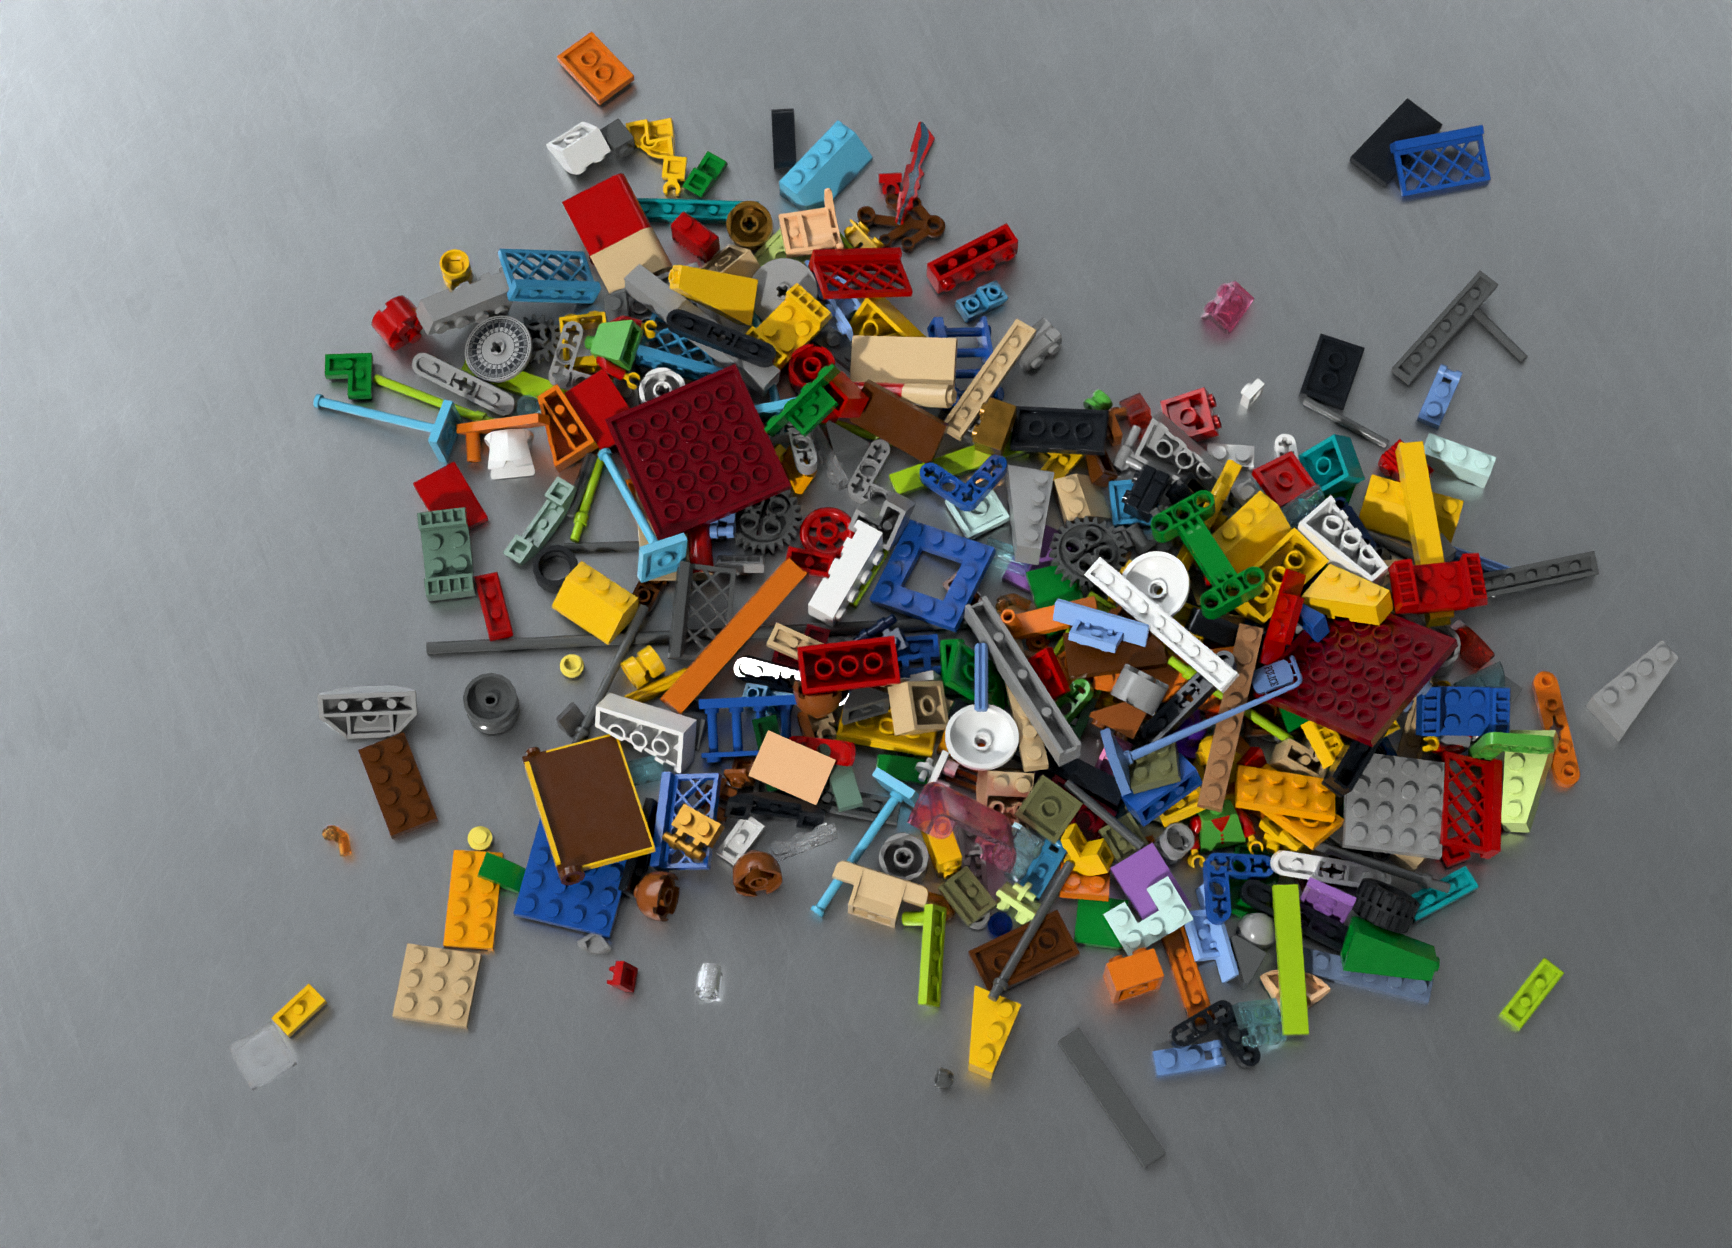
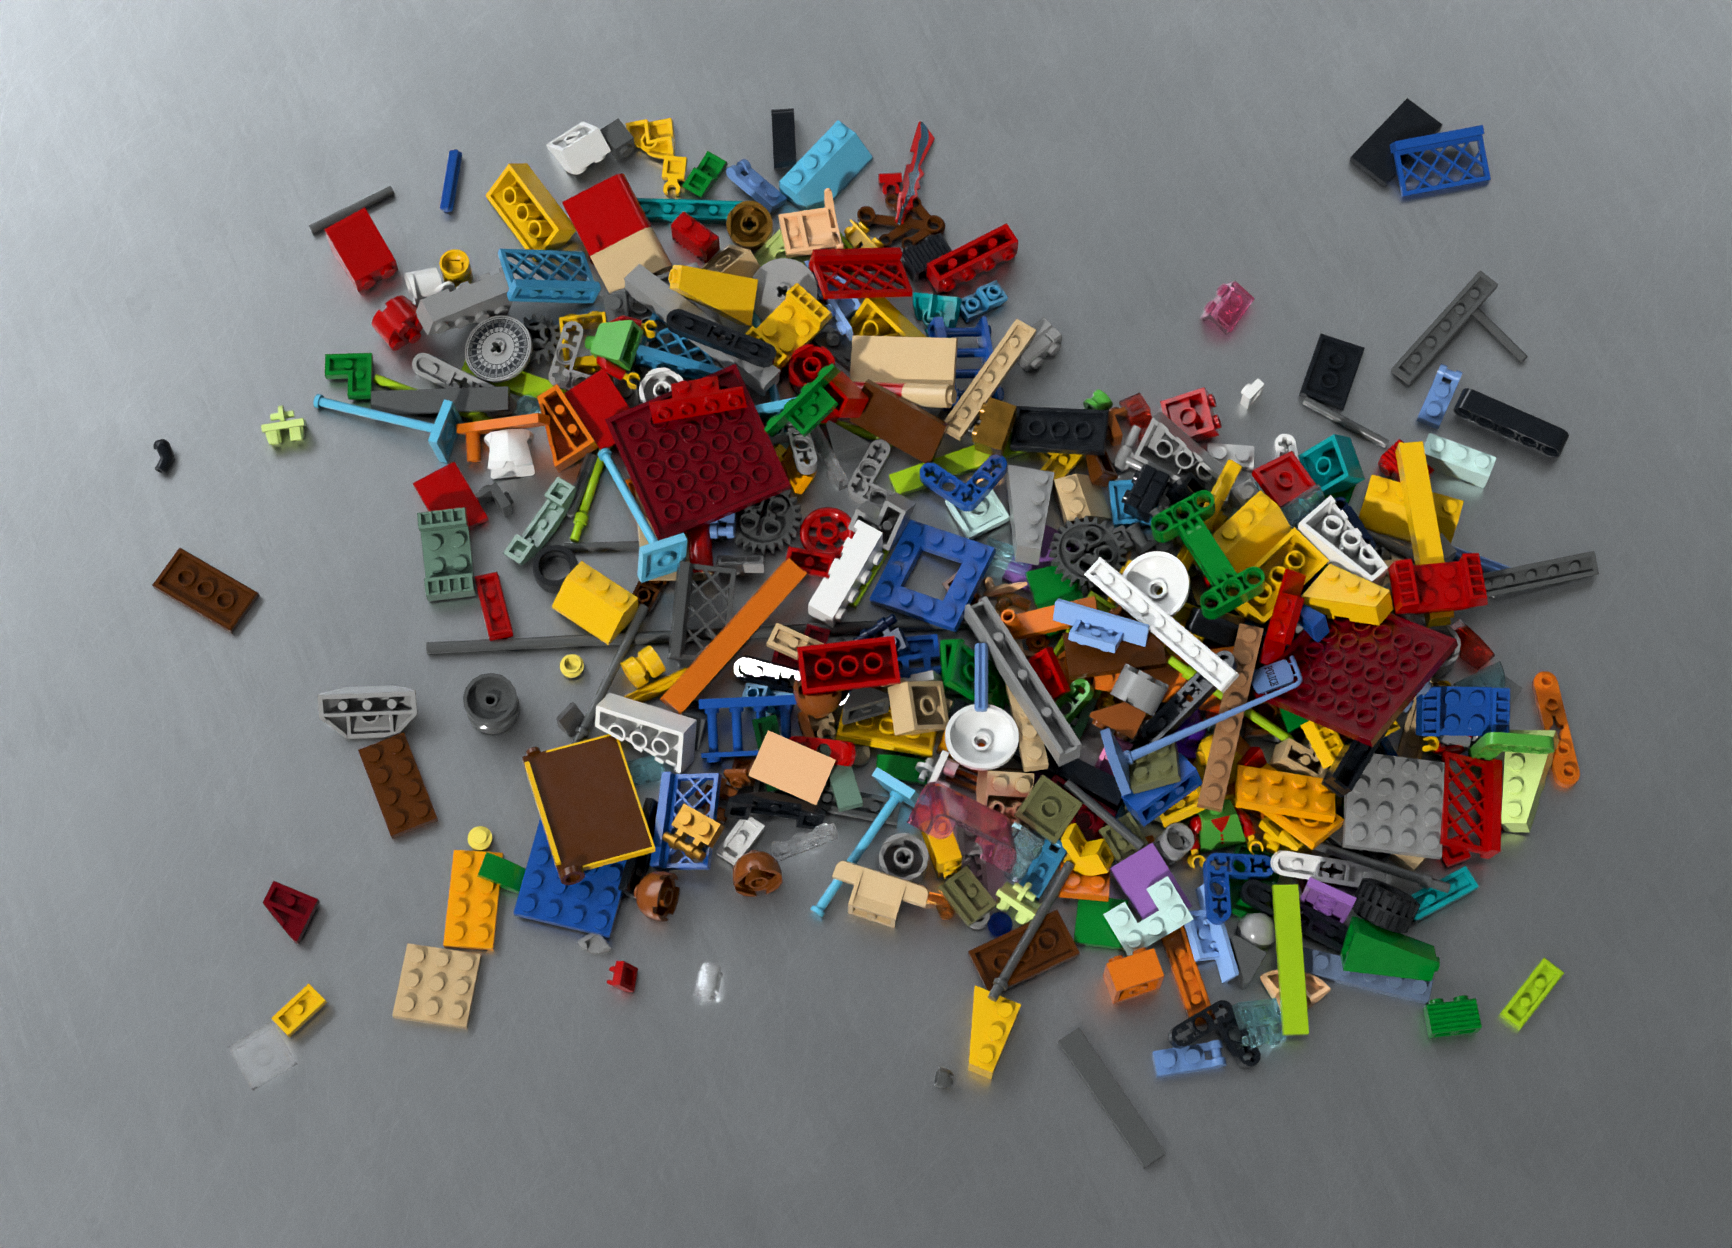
clear orange arm [322,825,352,857] -> none
orange plate [557,31,634,105] -> none
lime piece [902,904,947,1007] -> none
light grey wedge [1585,640,1679,742] -> none
none -> reddish brown tile [152,548,259,634]
none -> black arm [153,439,174,474]
none -> yellowish green hips [261,405,307,445]
none -> dark red wing [262,881,320,944]
none -> dark grey bar [309,186,394,234]
none -> red slope [324,207,398,292]
none -> dark grey tile [371,386,510,415]
none -> white hat [404,267,455,307]
none -> blue axle [440,149,462,213]
none -> dark grey bracket [476,482,514,518]
none -> yellow slope [485,163,576,262]
none -> red bracket [649,376,747,424]
none -> medium blue plate [726,159,787,213]
none -> dark tan tile [852,744,870,767]
none -> black brick [901,233,952,283]
none -> teal brick [913,292,962,338]
none -> light nougat bar [983,577,1028,597]
none -> green brick [1423,995,1482,1039]
none -> black beam [1453,388,1569,458]

